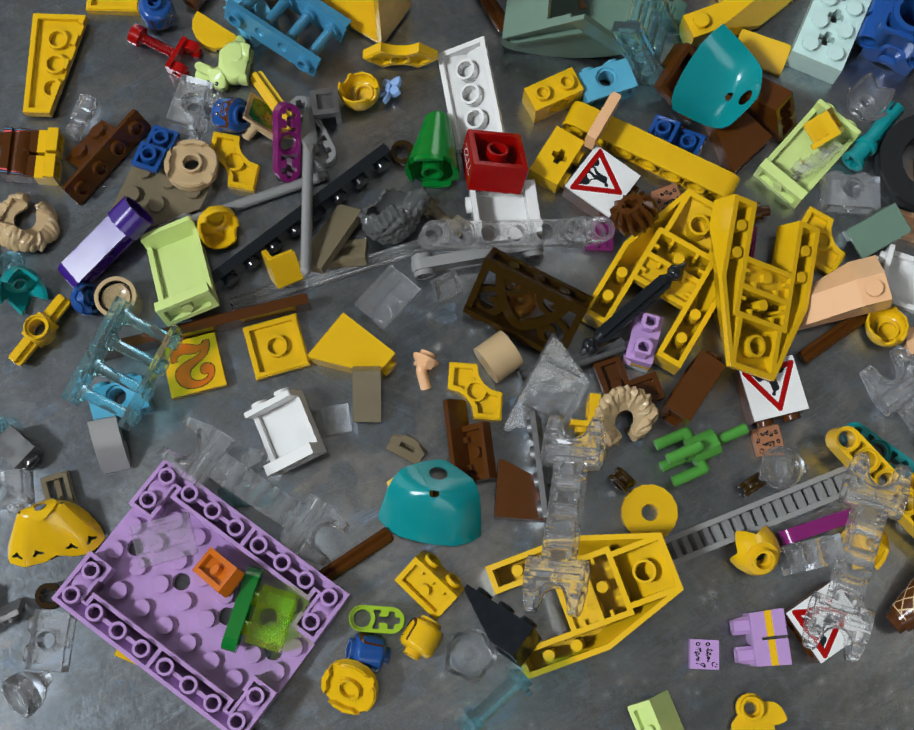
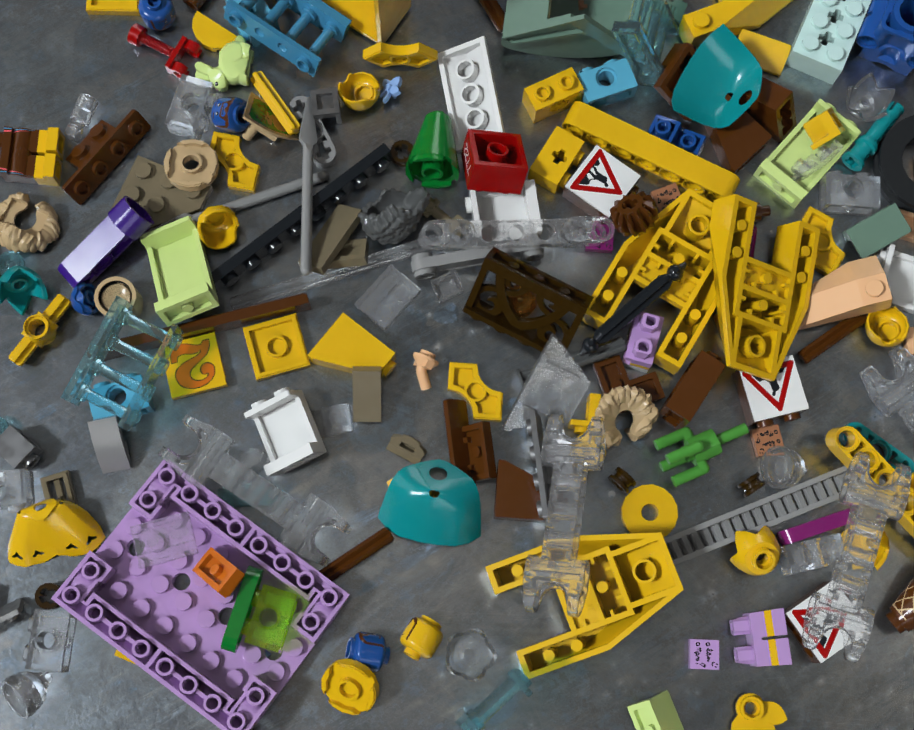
yellow wing [23,13,89,117] -> none
blue slope [131,124,180,174] -> none
yellow panel [261,249,304,289] -> none
magenta beam [273,101,301,183] -> none
lime beam [349,605,405,634] -> none
yellow bracket [395,549,464,620] -> none
black slope [464,584,542,667] -> none
tan piece [473,330,524,383] -> none
light nougat tile [584,91,622,150] -> none

